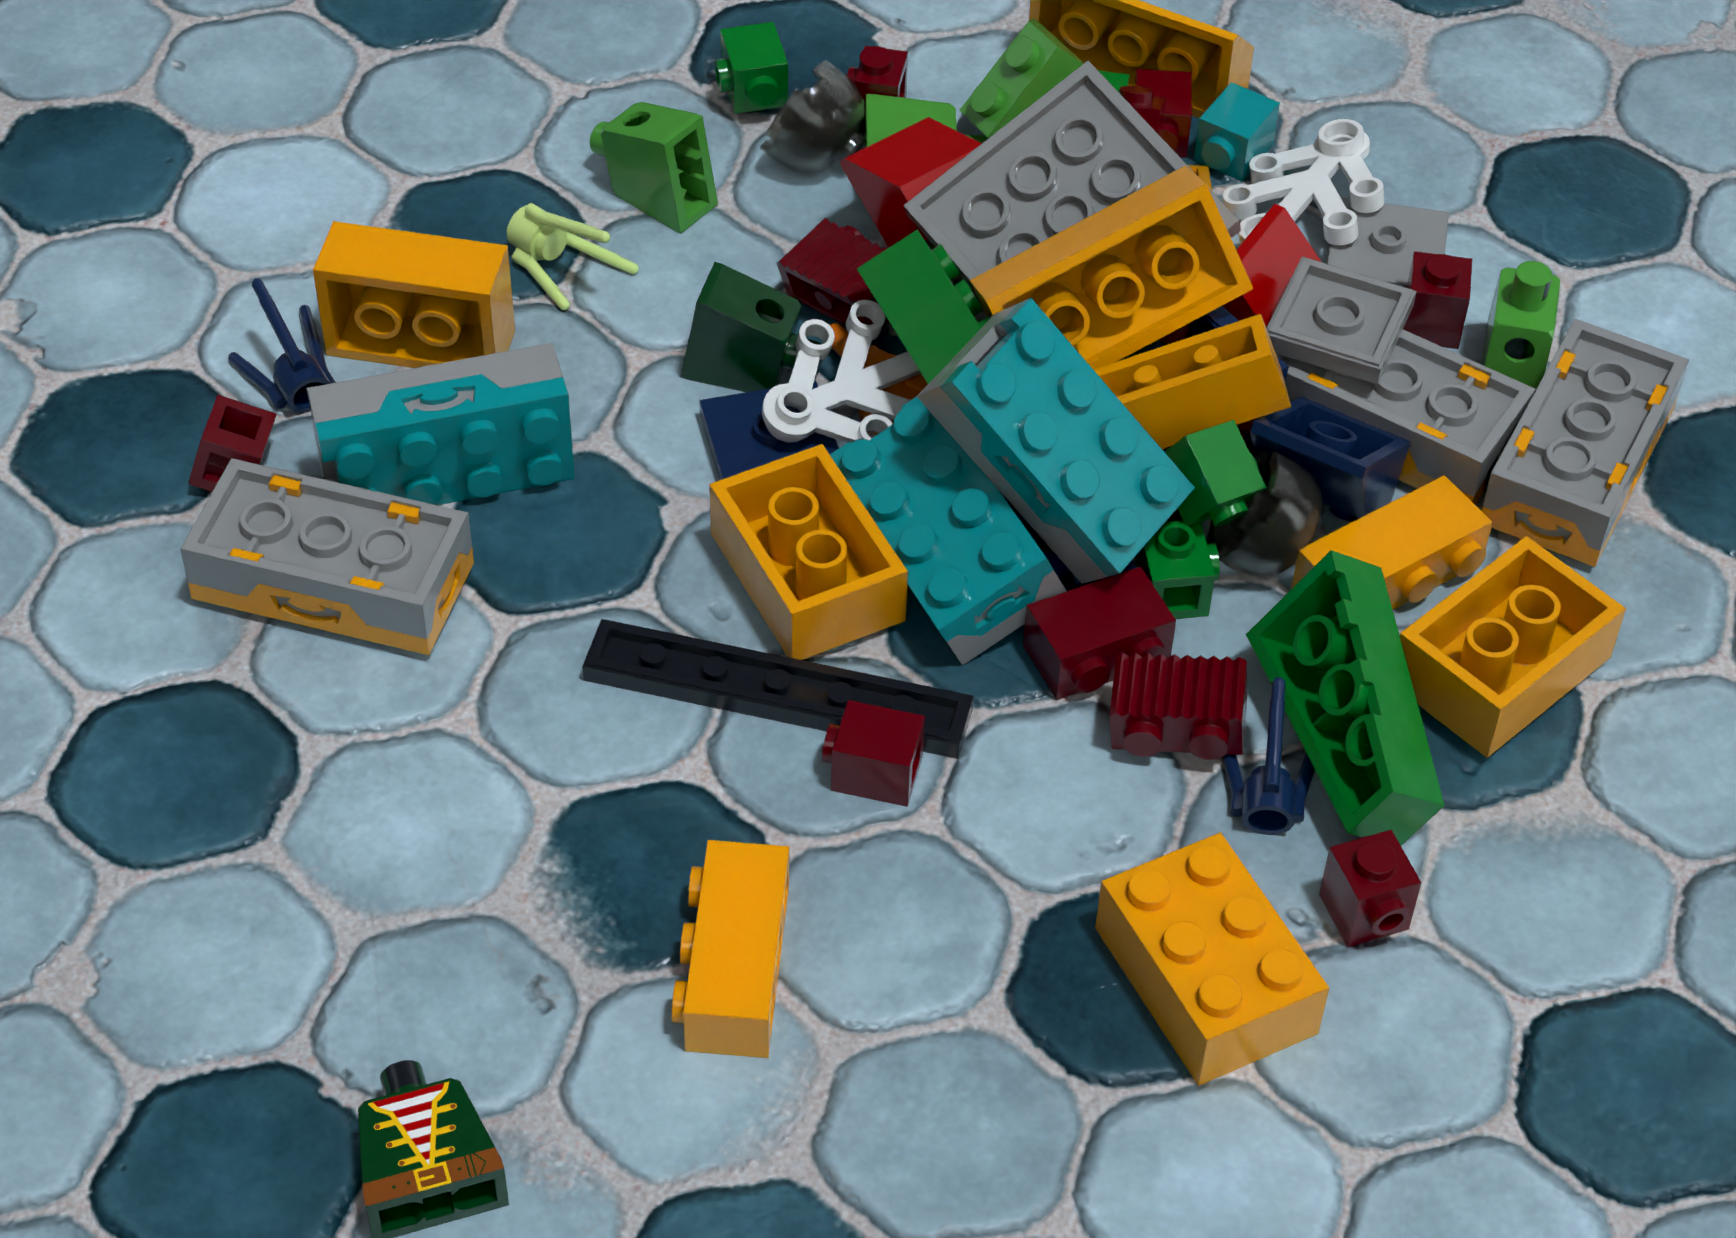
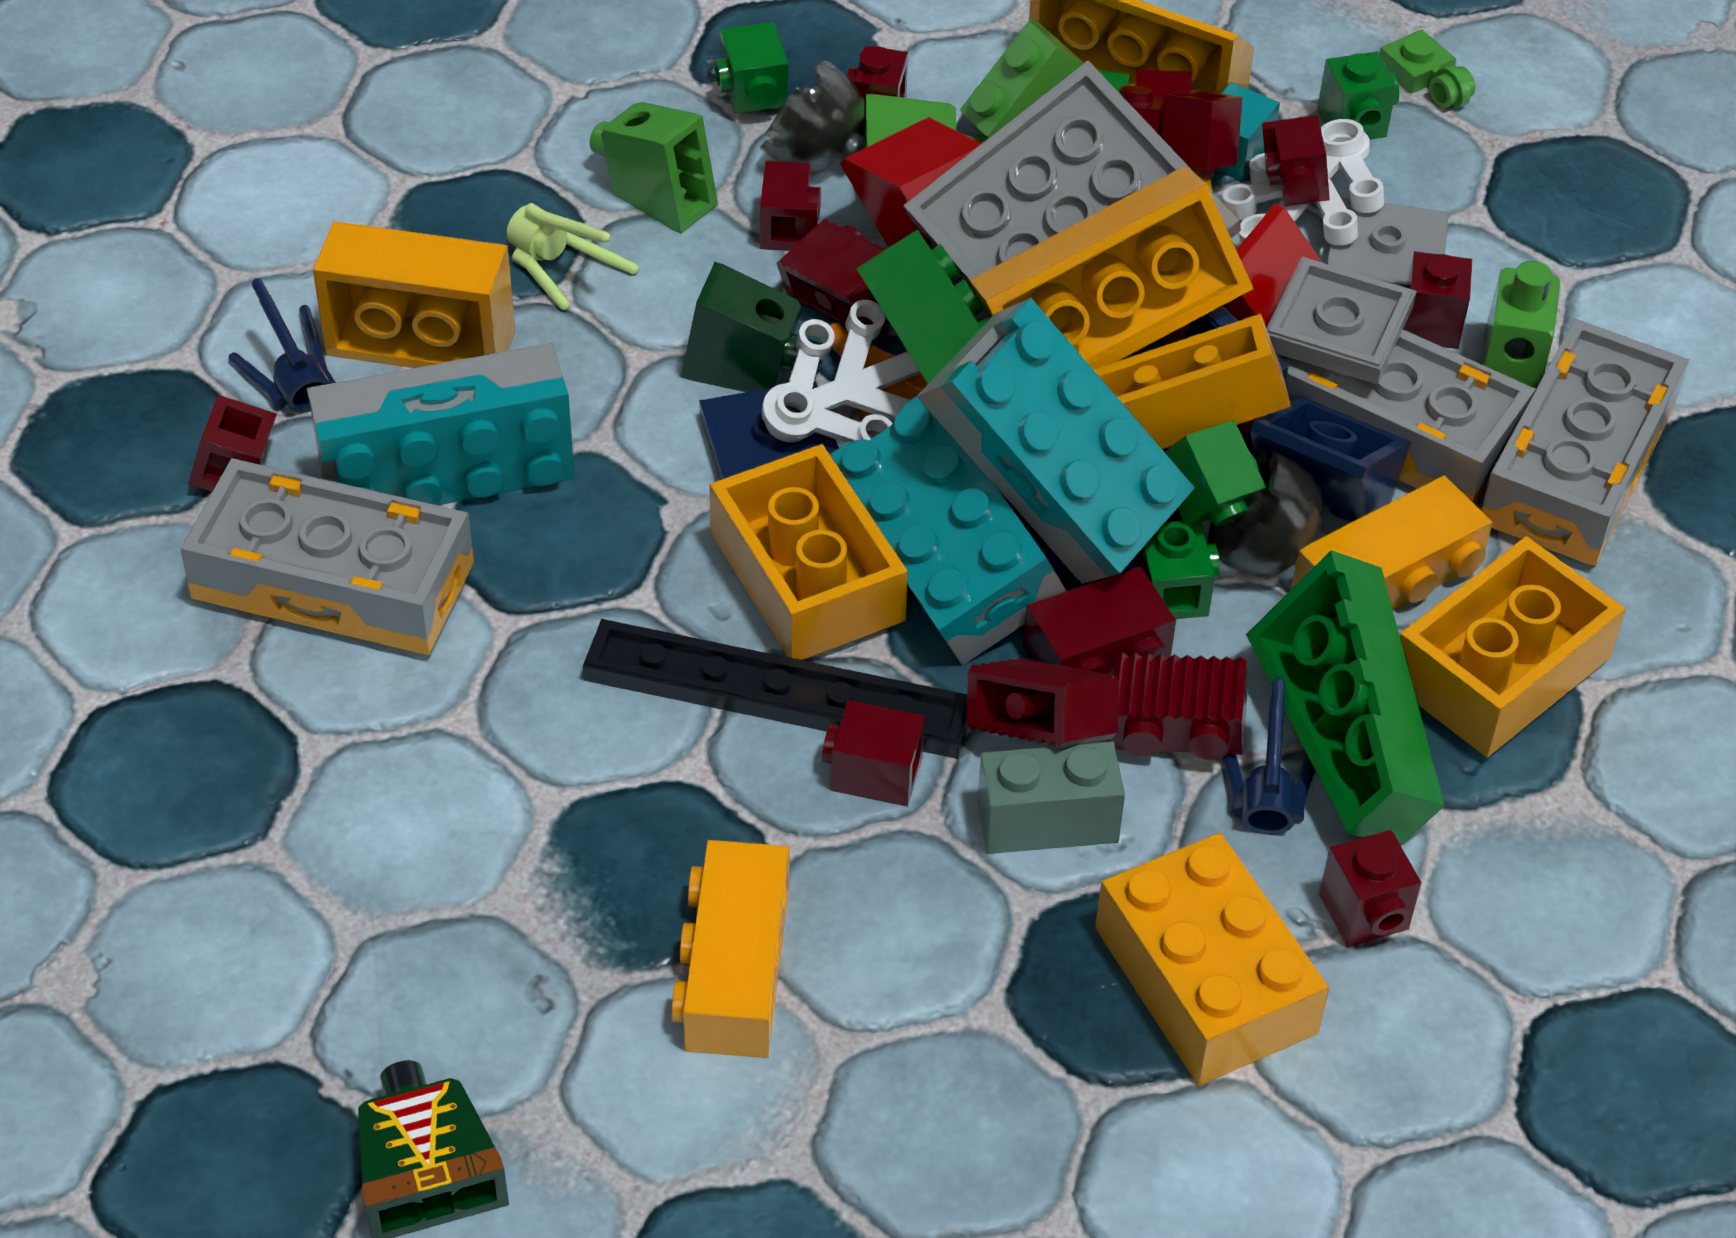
none -> dark red brick [760,161,821,251]
none -> dark red brick [967,658,1119,748]
none -> sand green brick [977,741,1125,854]
none -> dark red brick [1161,89,1243,177]
none -> dark red brick [1261,115,1330,207]
none -> green brick [1317,51,1400,140]
none -> bright green plate [1379,29,1476,110]

